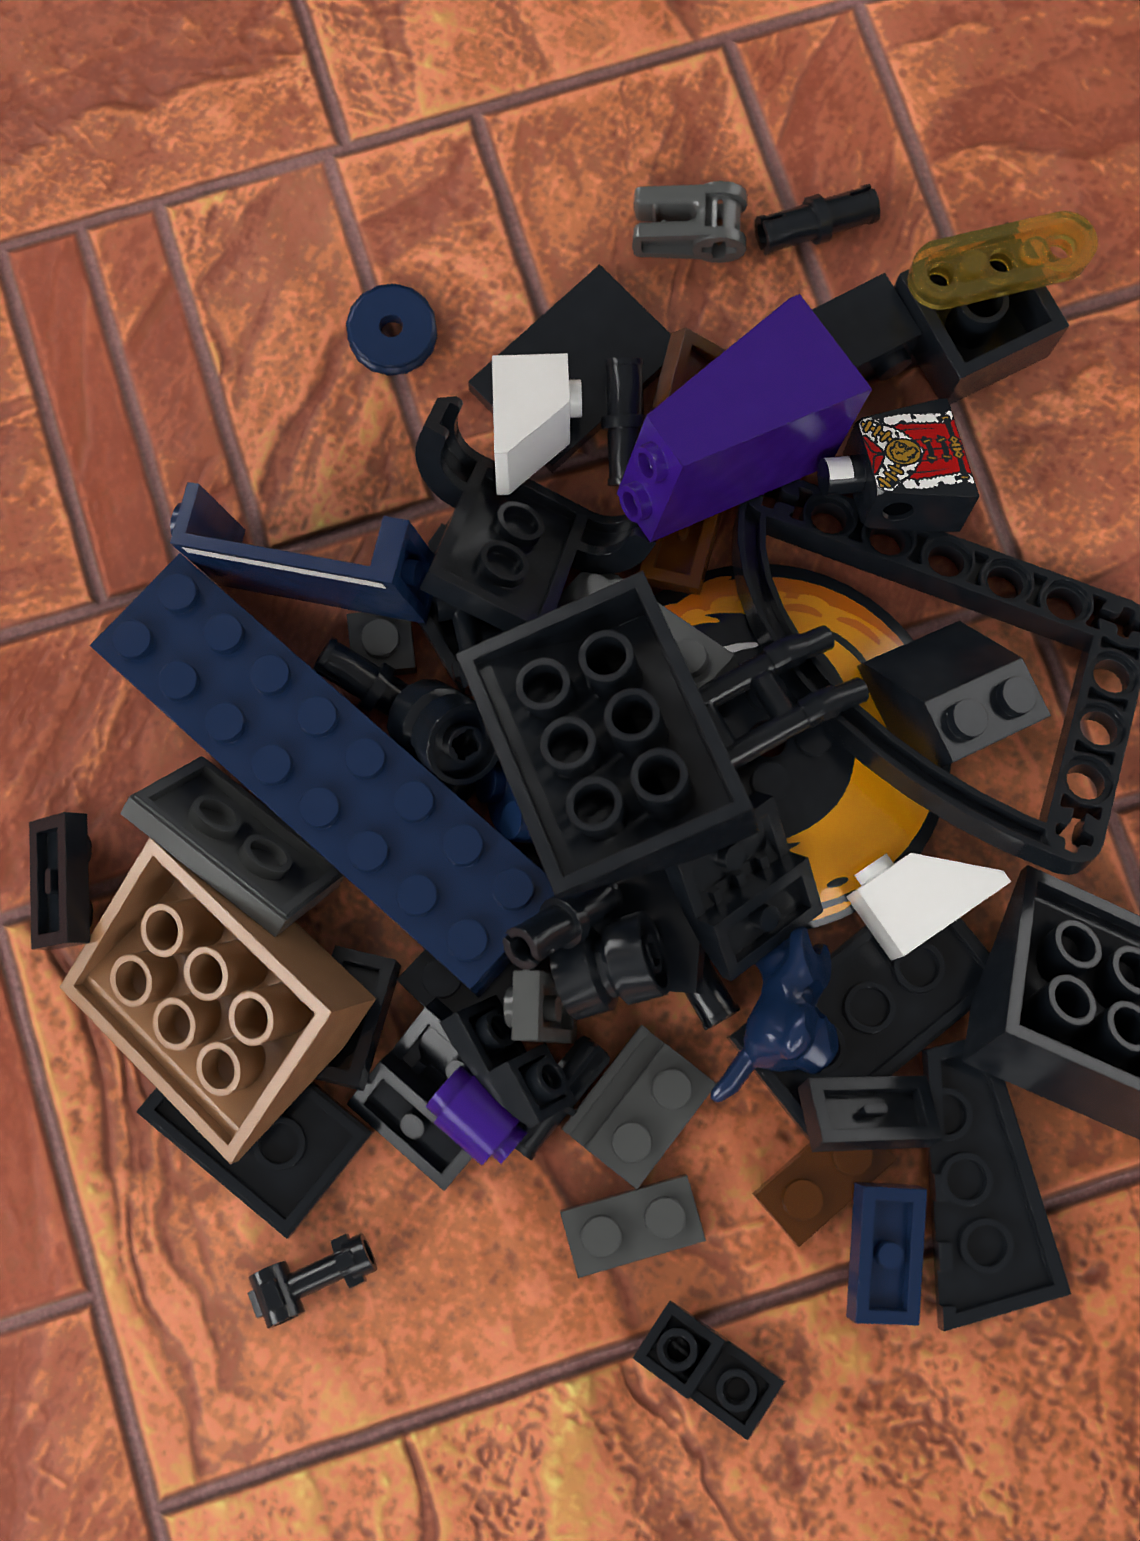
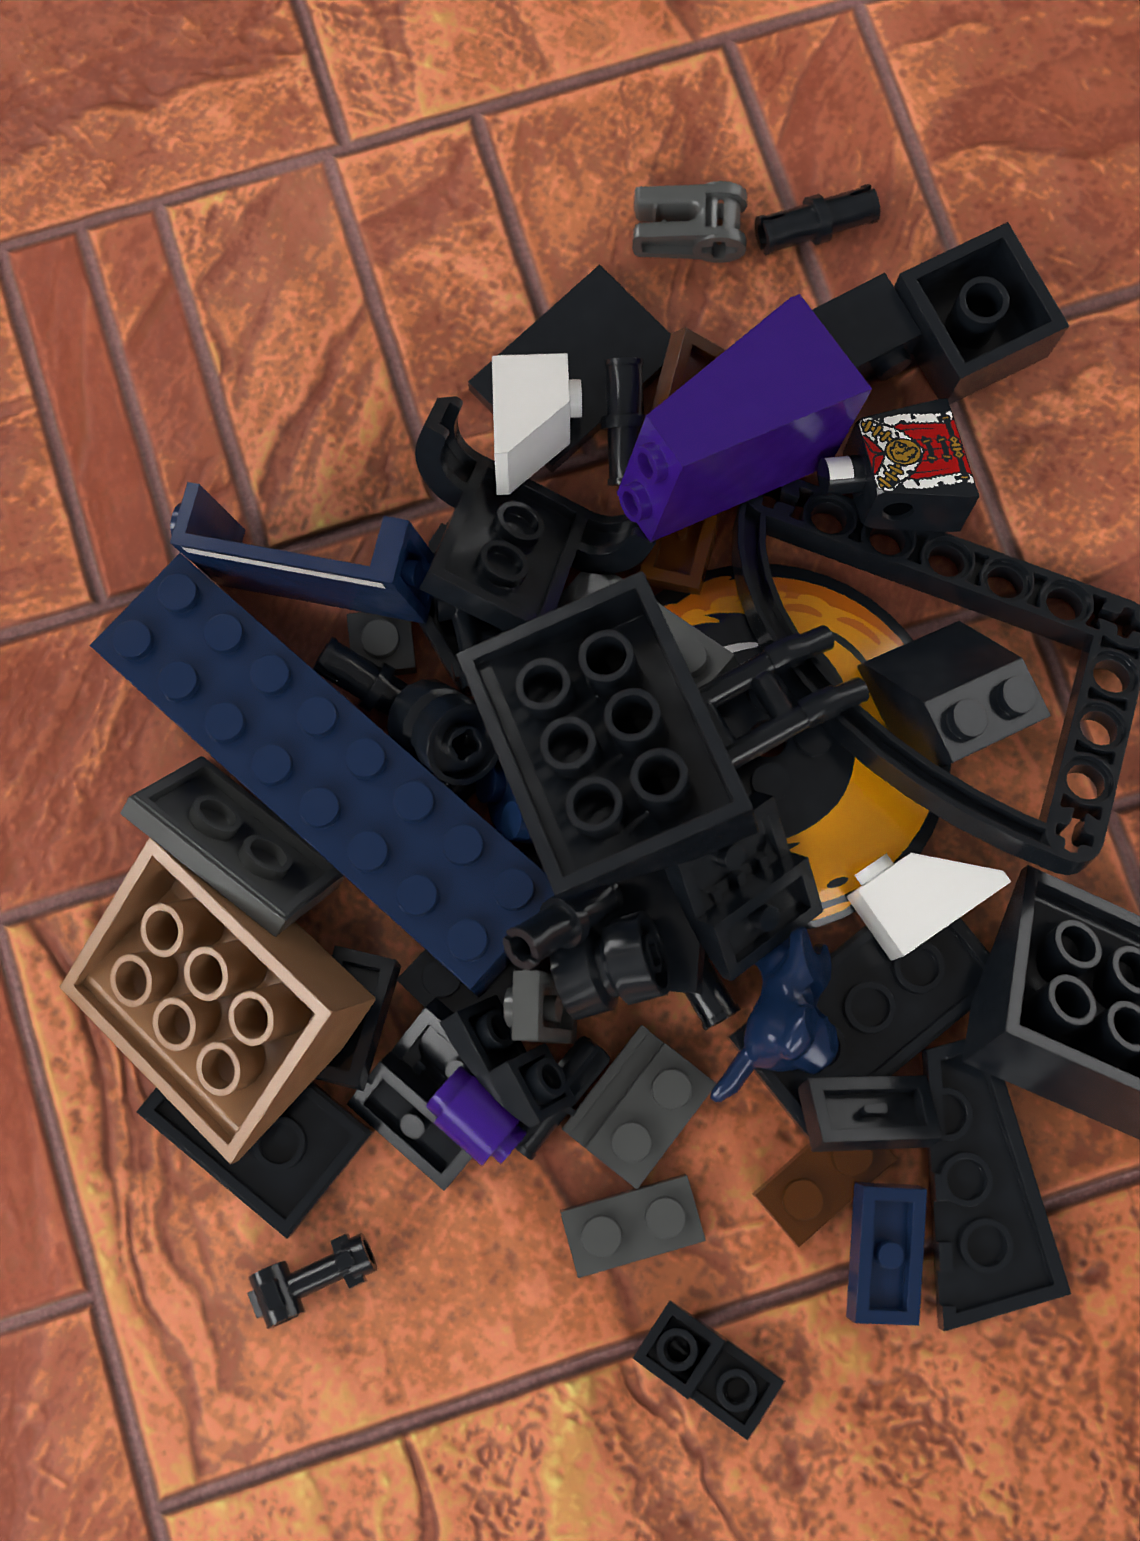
black plate [29,812,93,950] -> none
dark blue piece [346,284,437,376] -> none
clear yellow plate [907,211,1098,310] -> none

